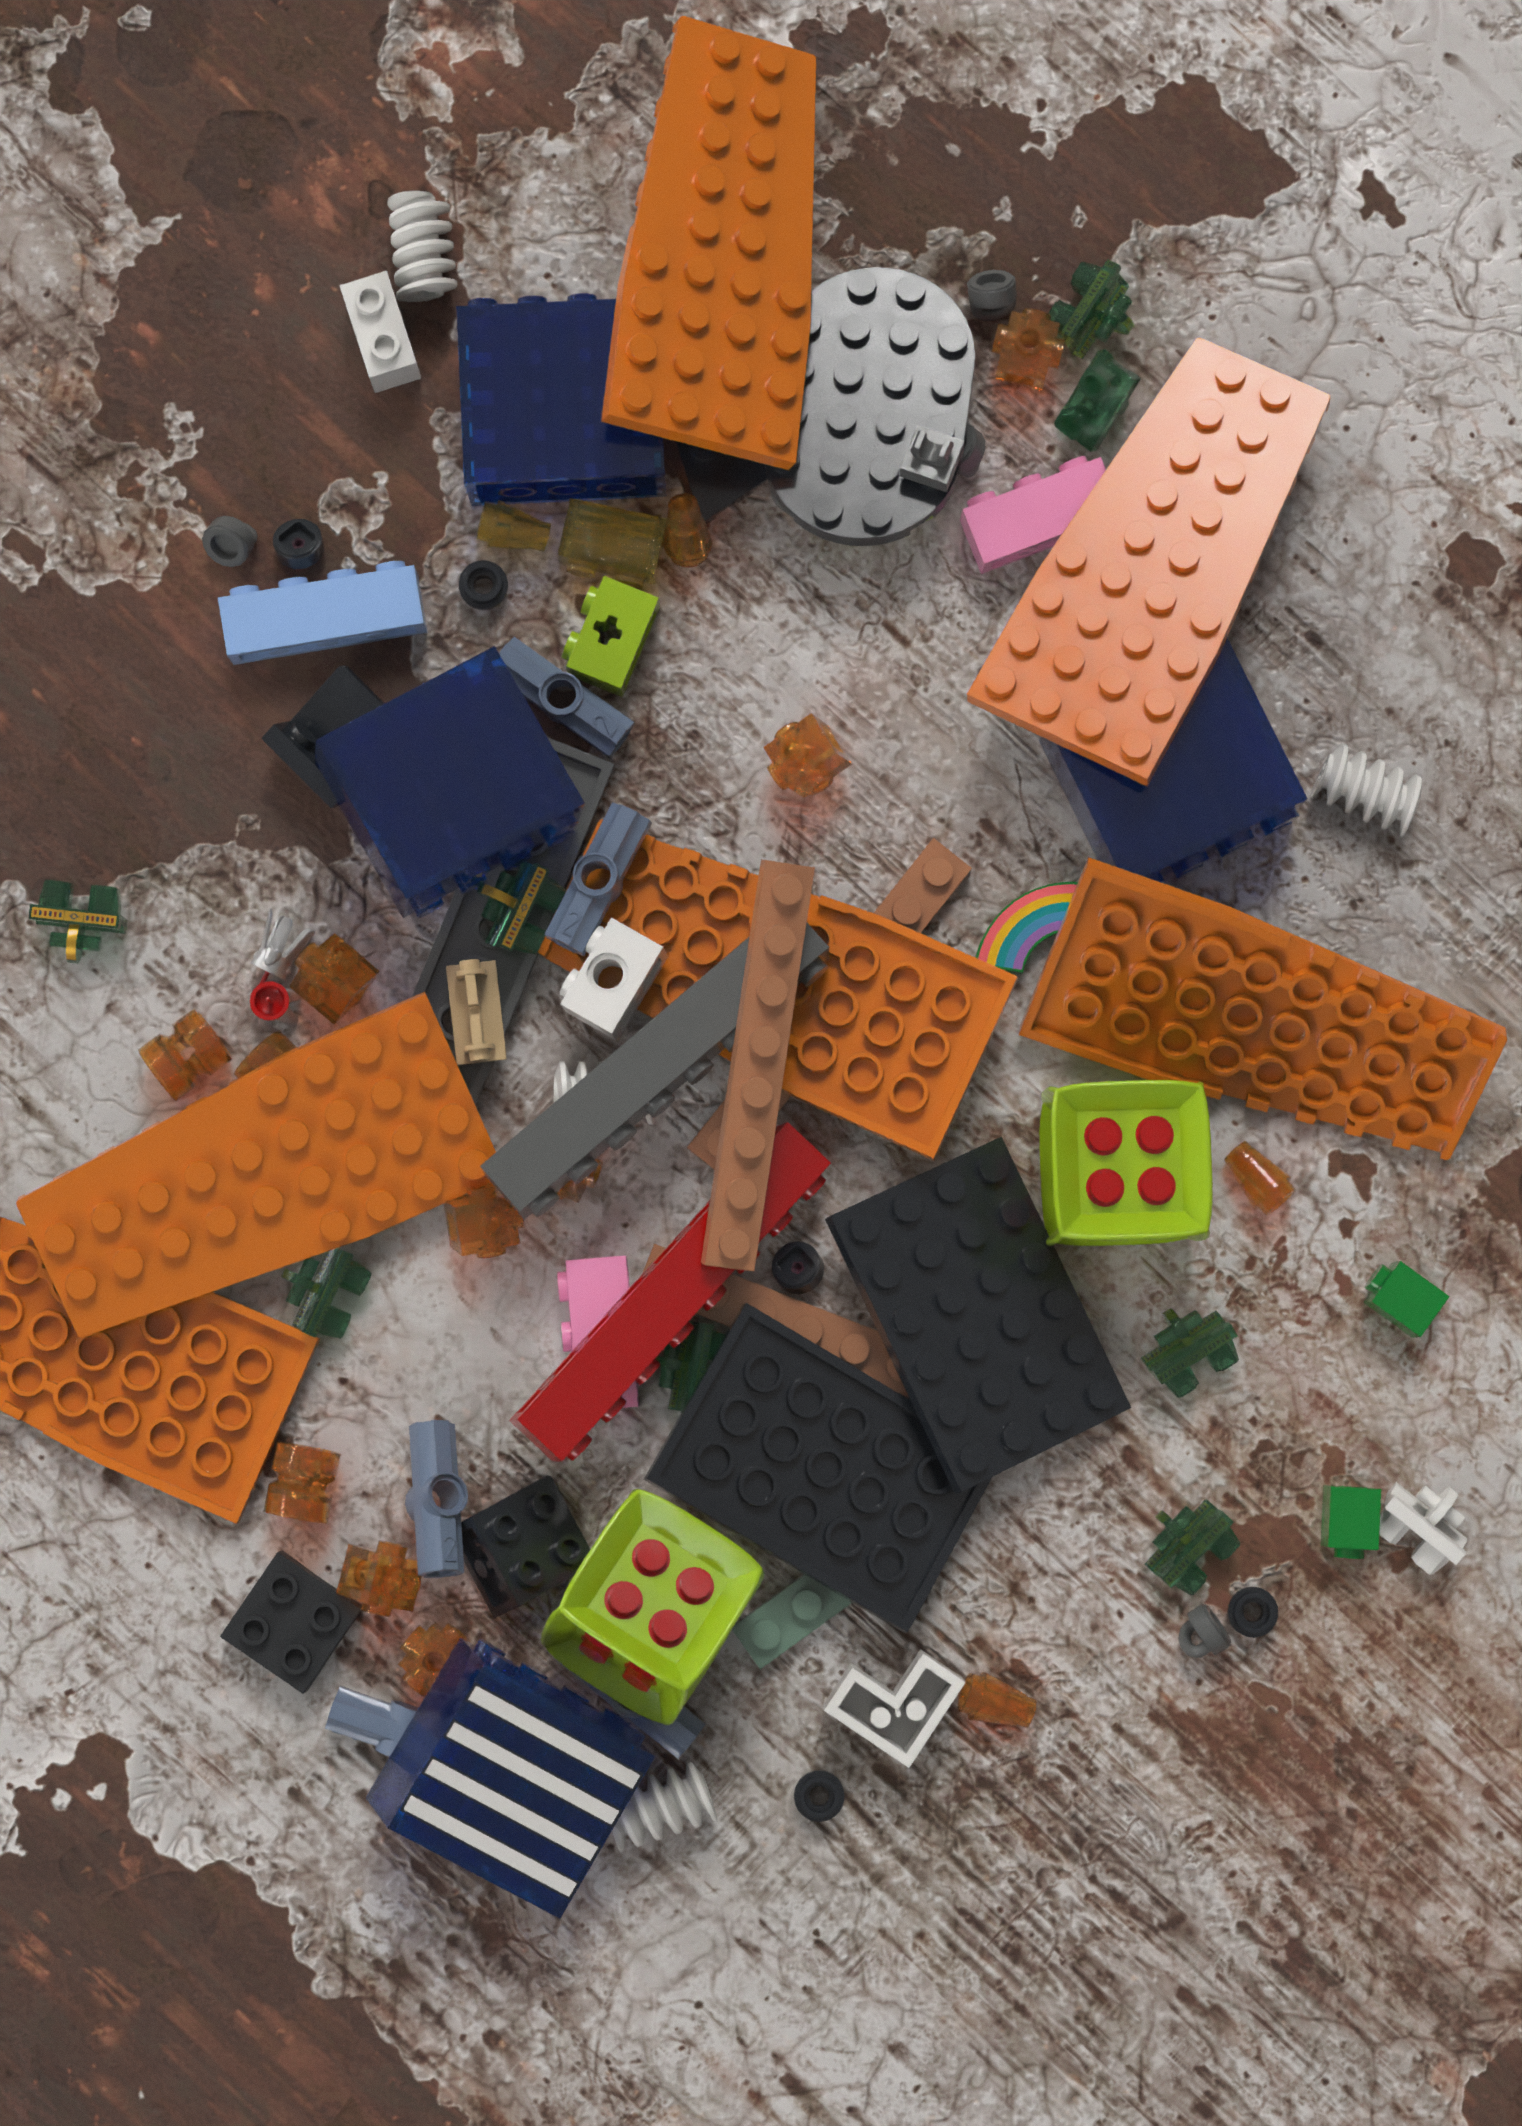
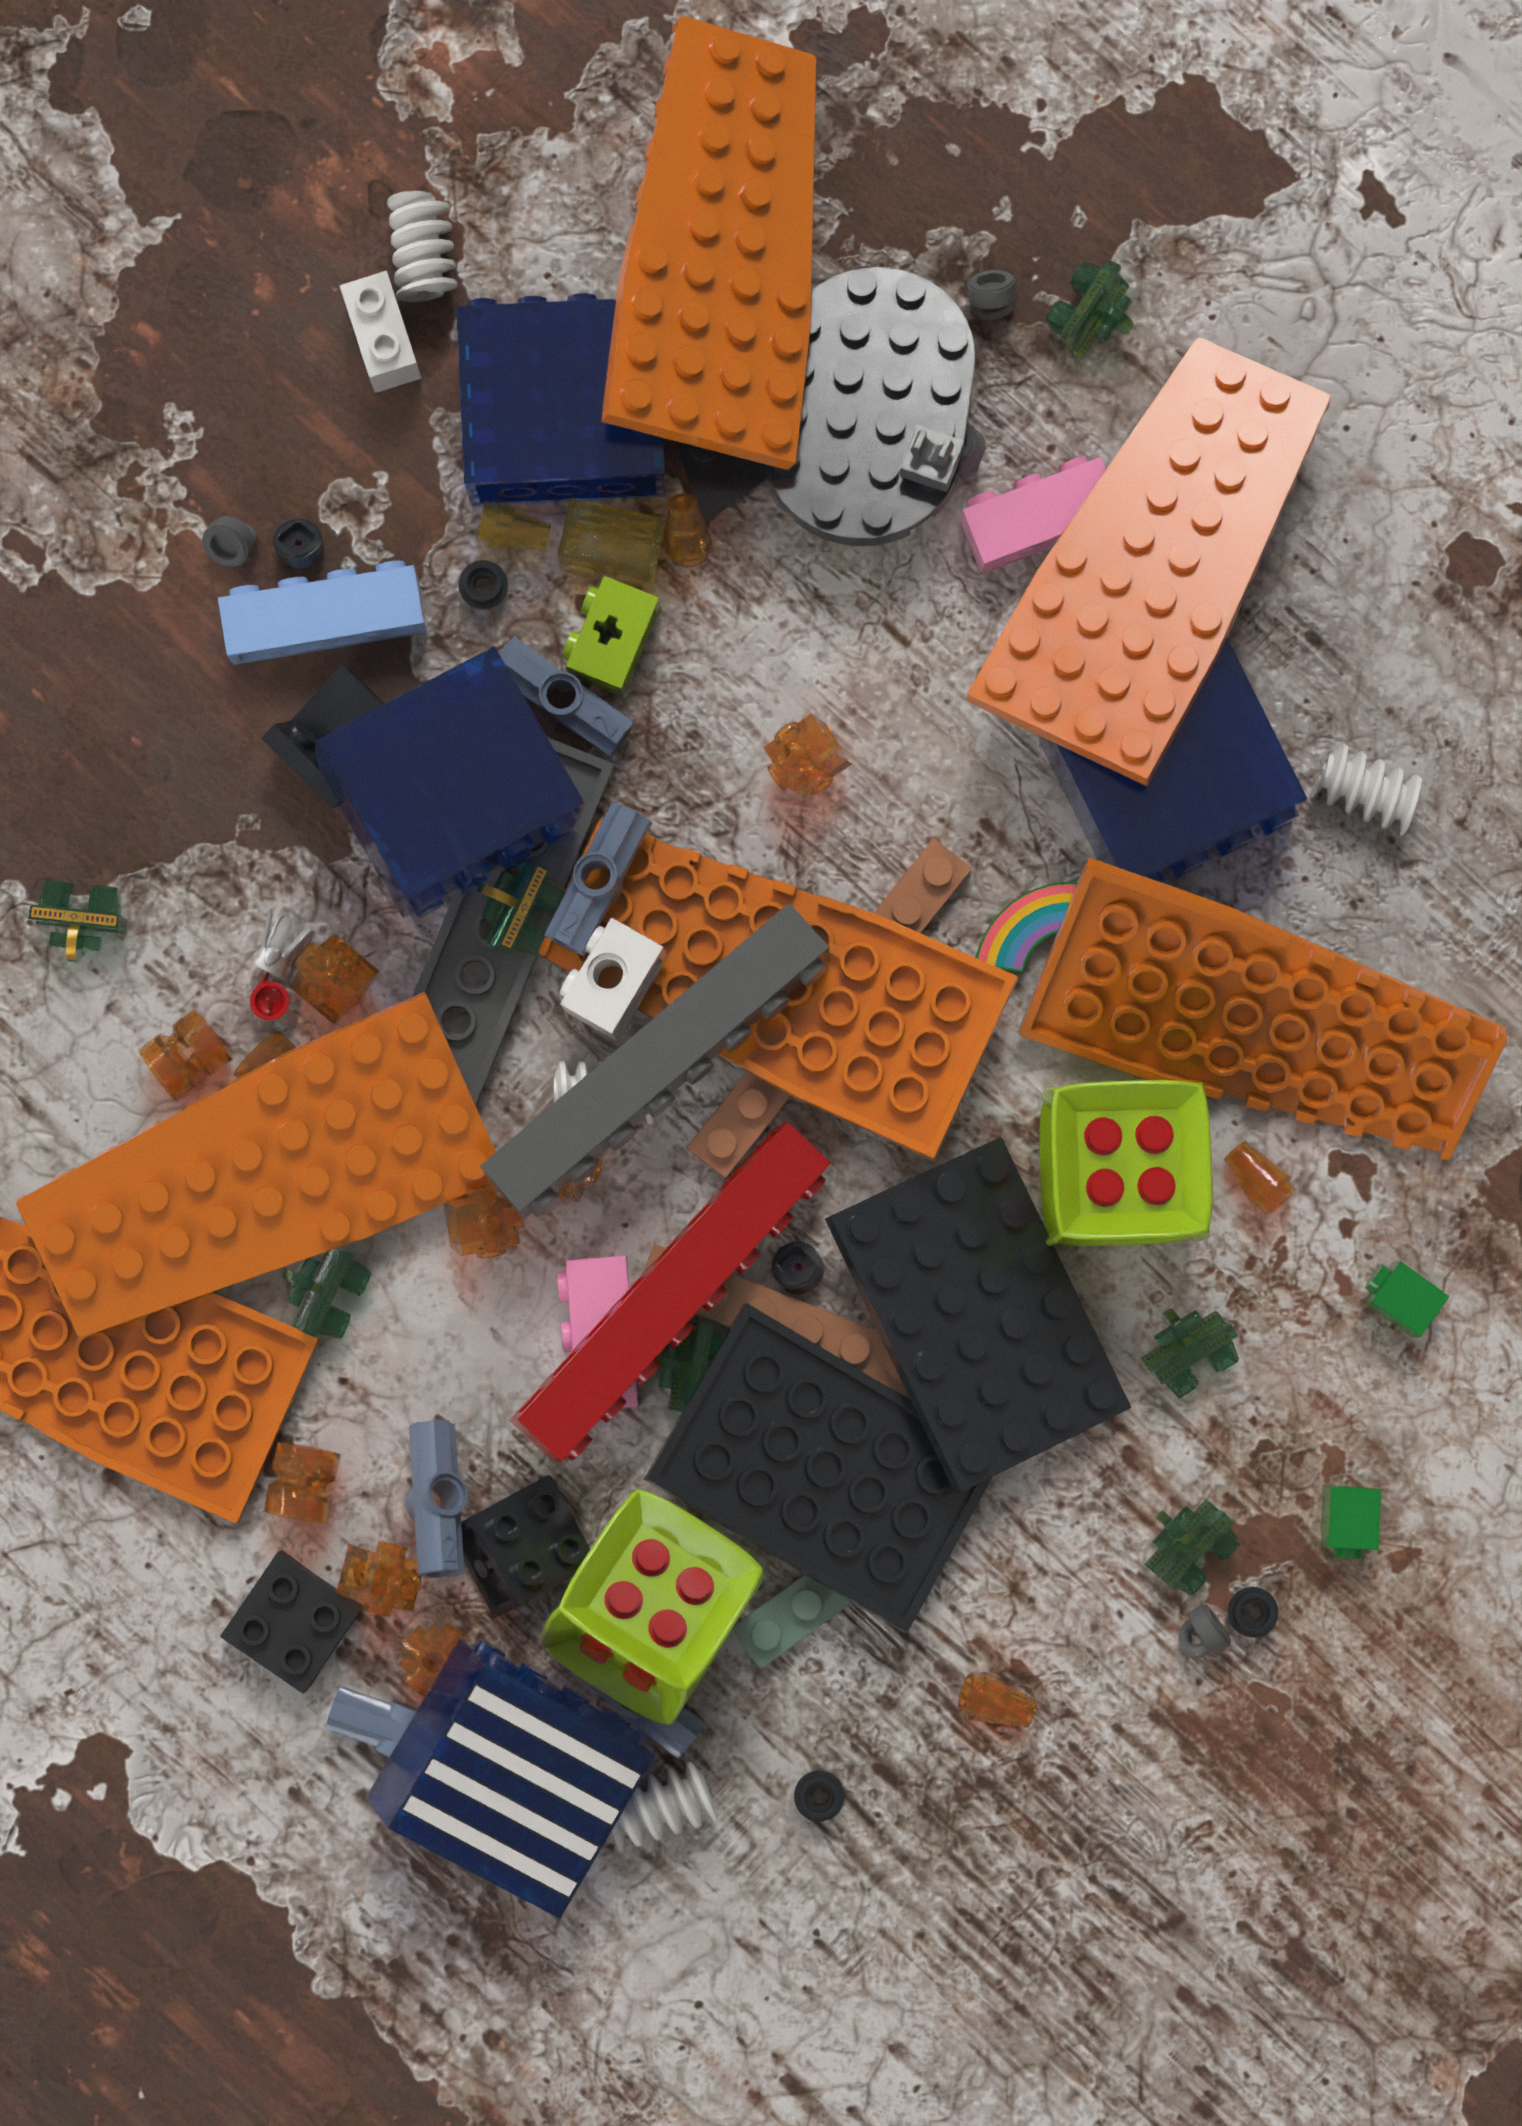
tan hinge [446,959,507,1065] -> none
nougat plate [701,859,815,1271] -> none
white brick [823,1649,966,1768] -> none
clear orange brick [991,308,1066,391] -> none
clear green hips [1054,349,1141,452] -> none
white hips [1379,1482,1467,1575] -> none

